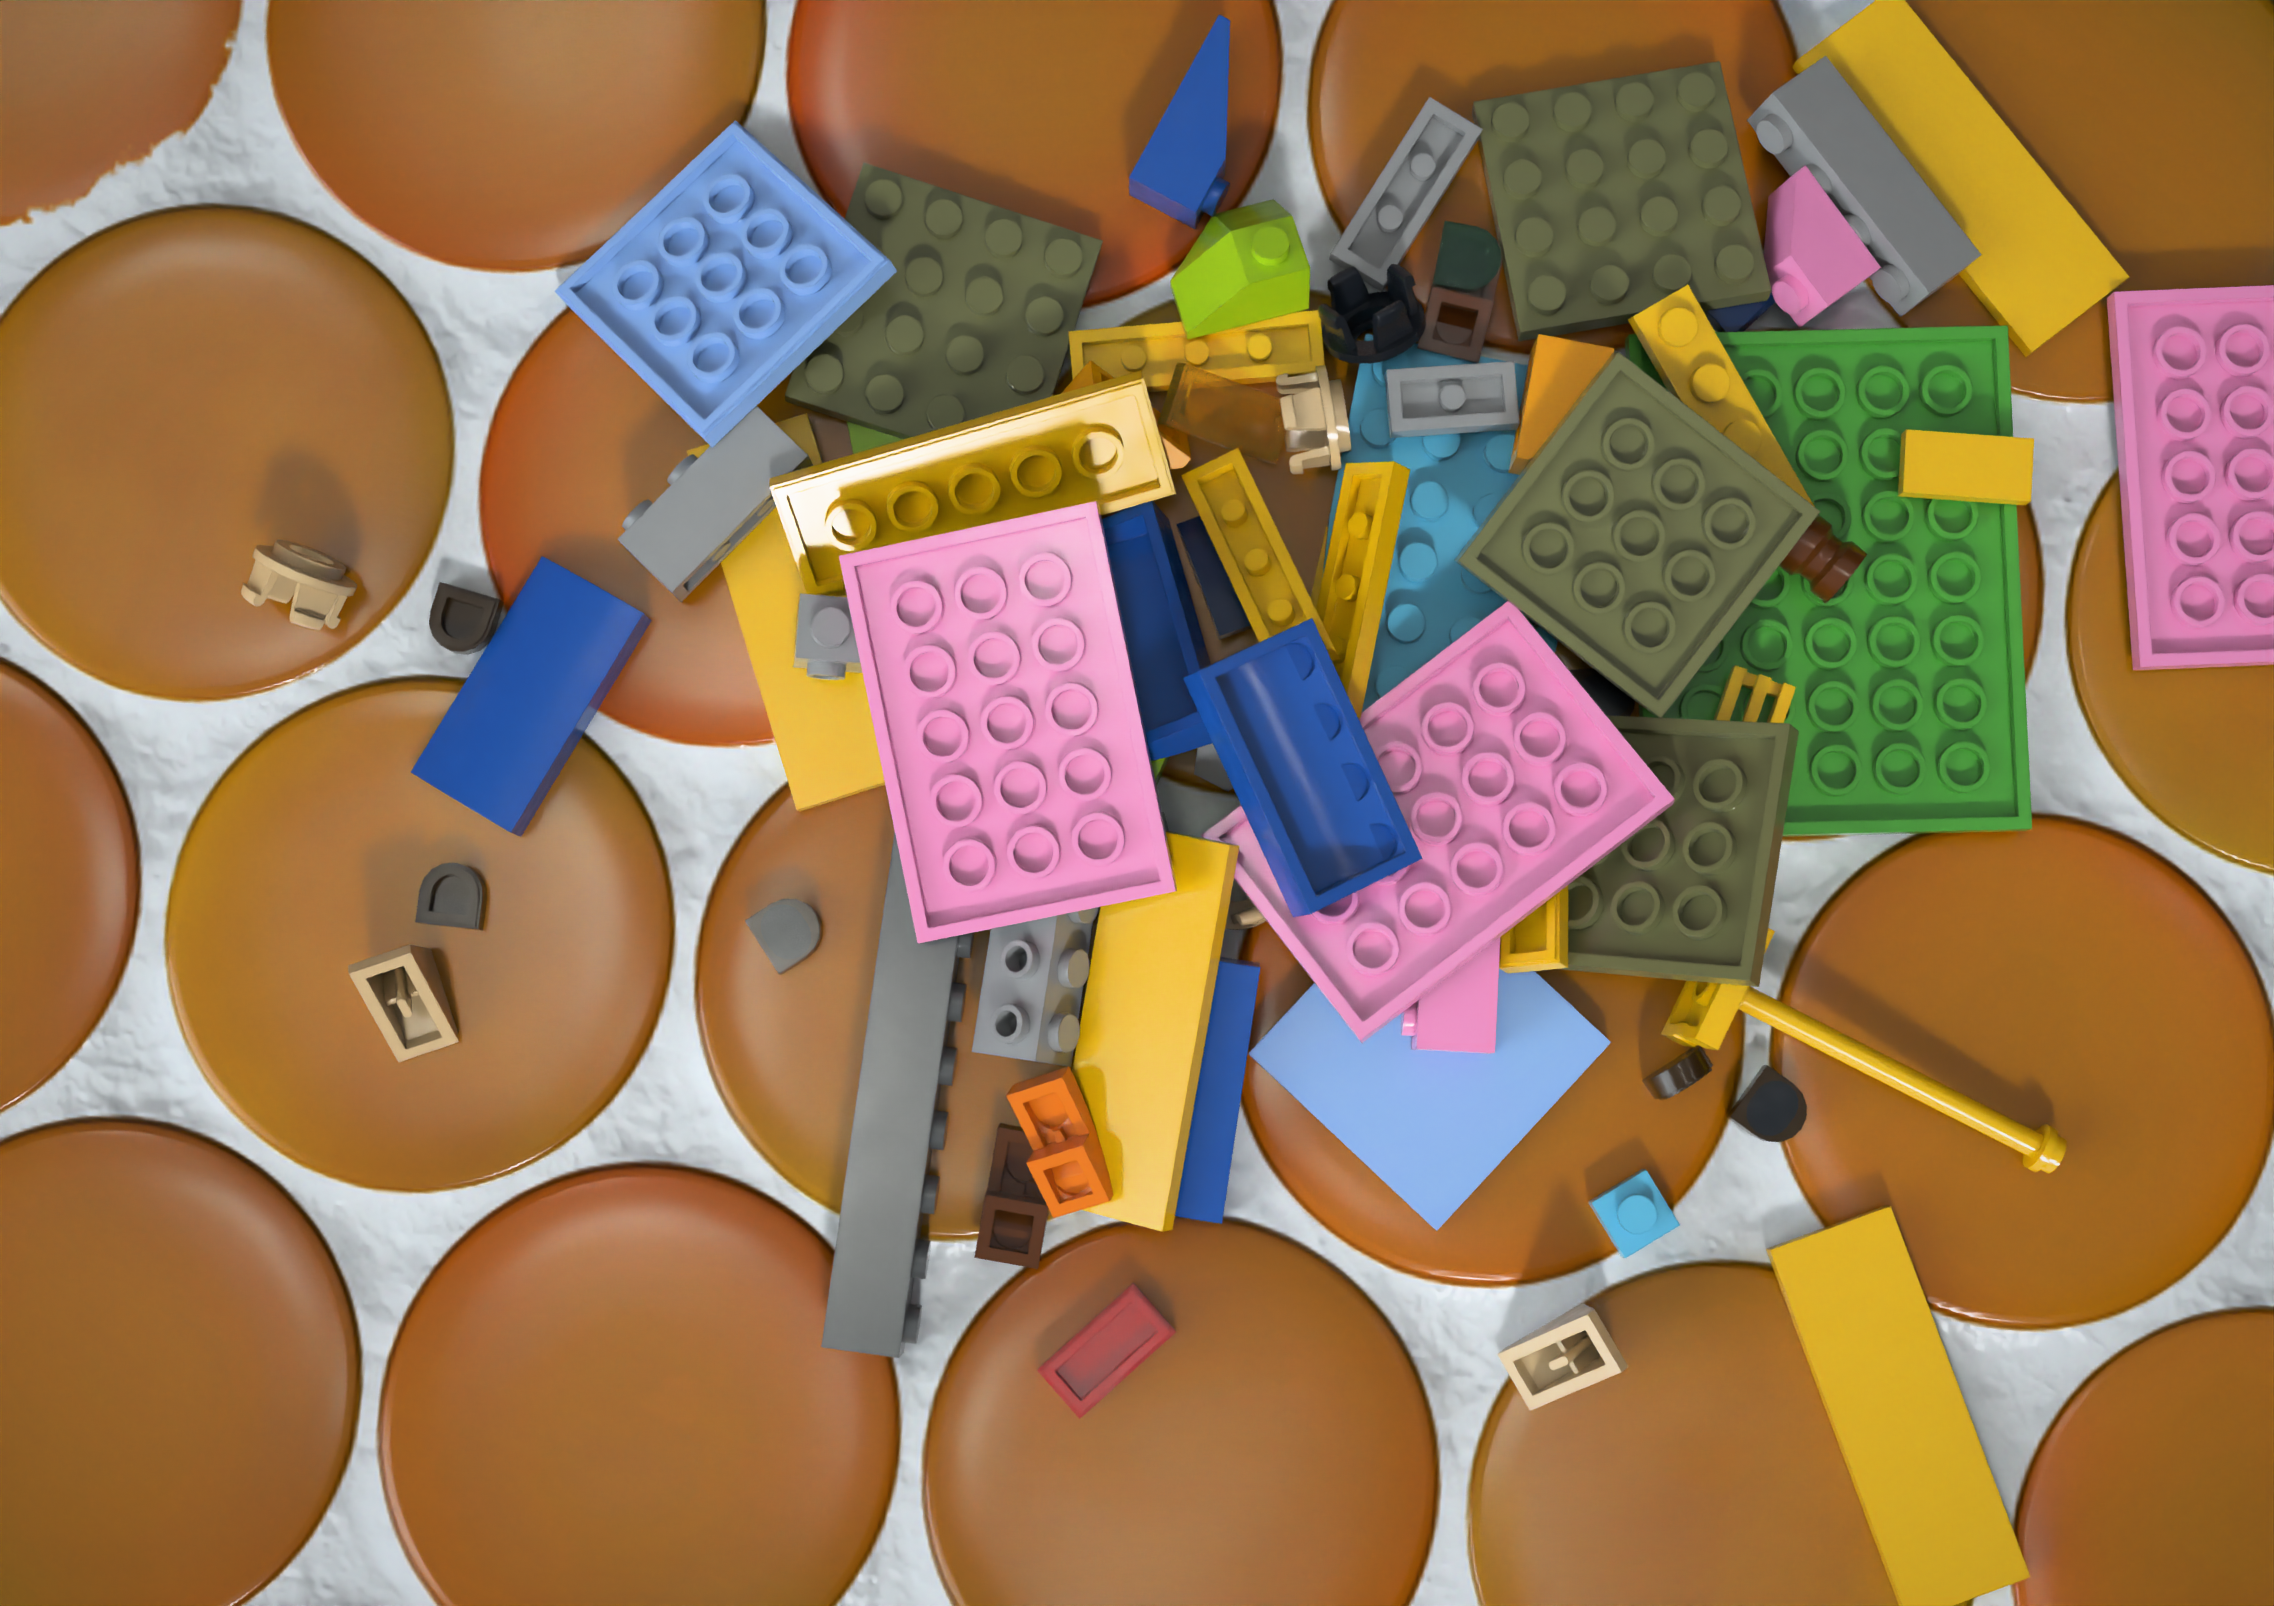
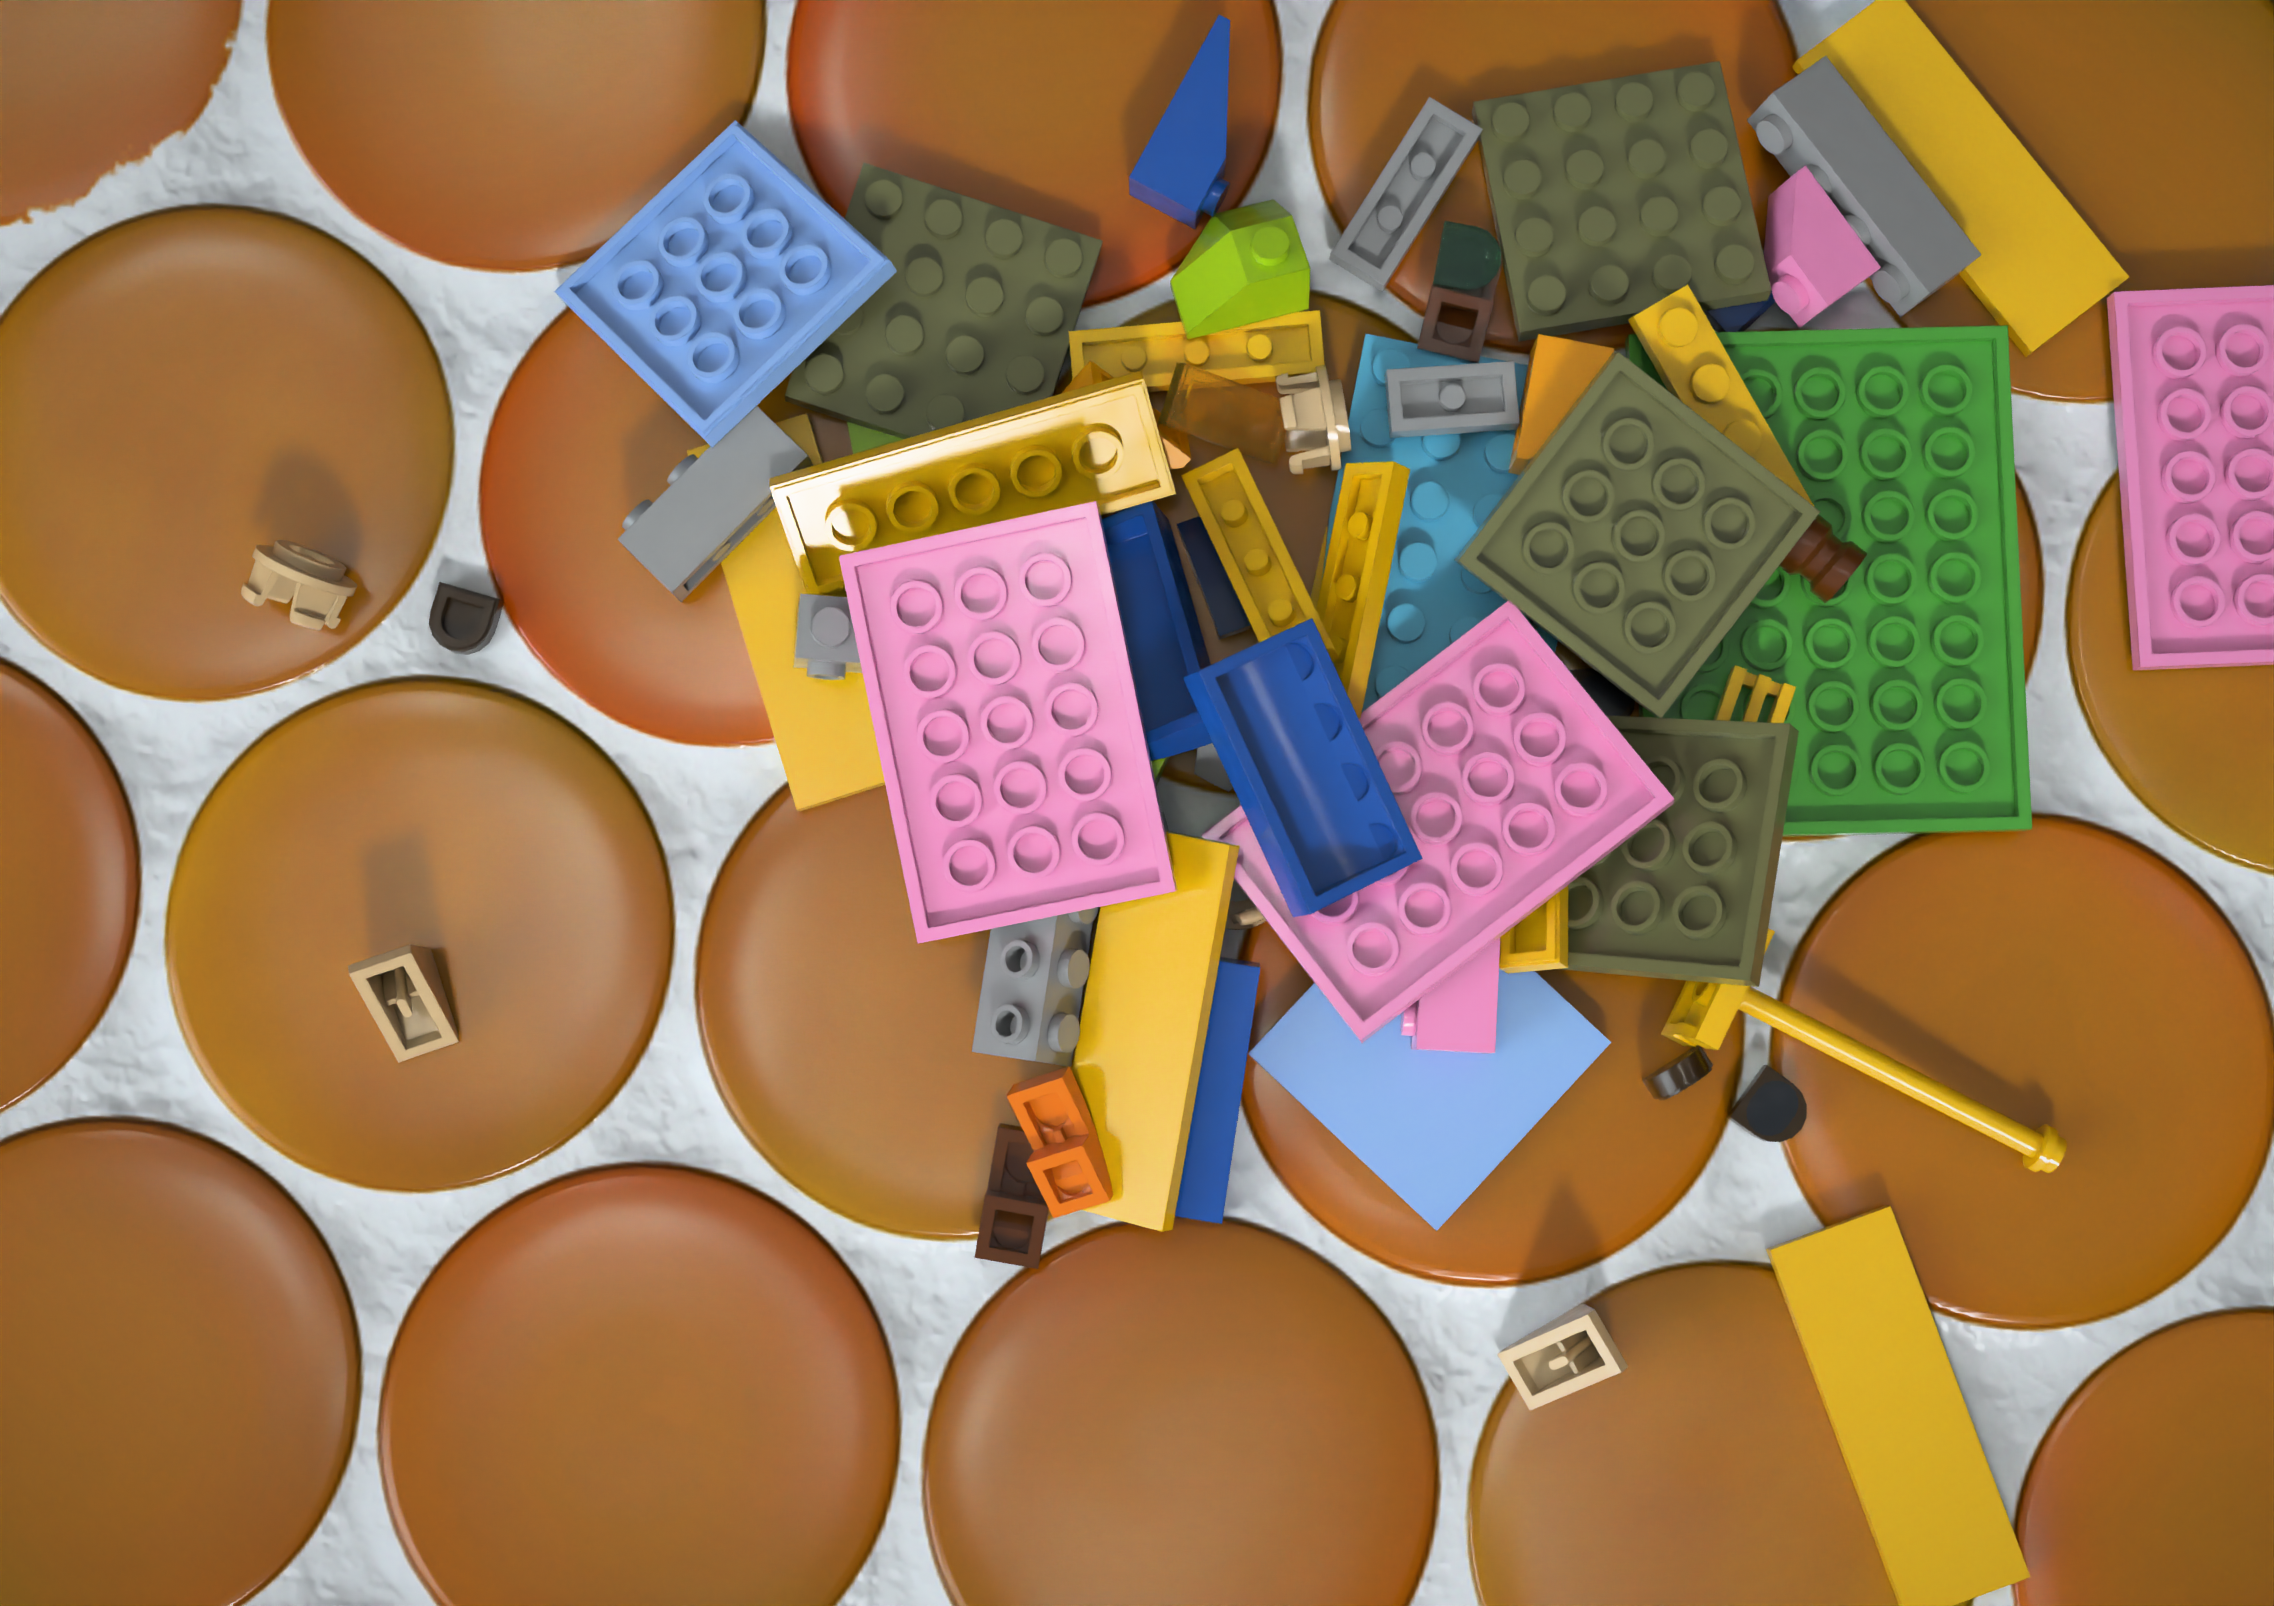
blue slope [411,556,651,837] -> none
dark brown tile [415,863,487,931] -> none
tile [745,899,822,975] -> none
brick [821,833,975,1358] -> none
red tile [1037,1282,1176,1419] -> none
black piece [1318,264,1426,364] -> none
medium azure plate [1588,1169,1680,1258] -> none
yellow tile [1898,429,2034,505] -> none

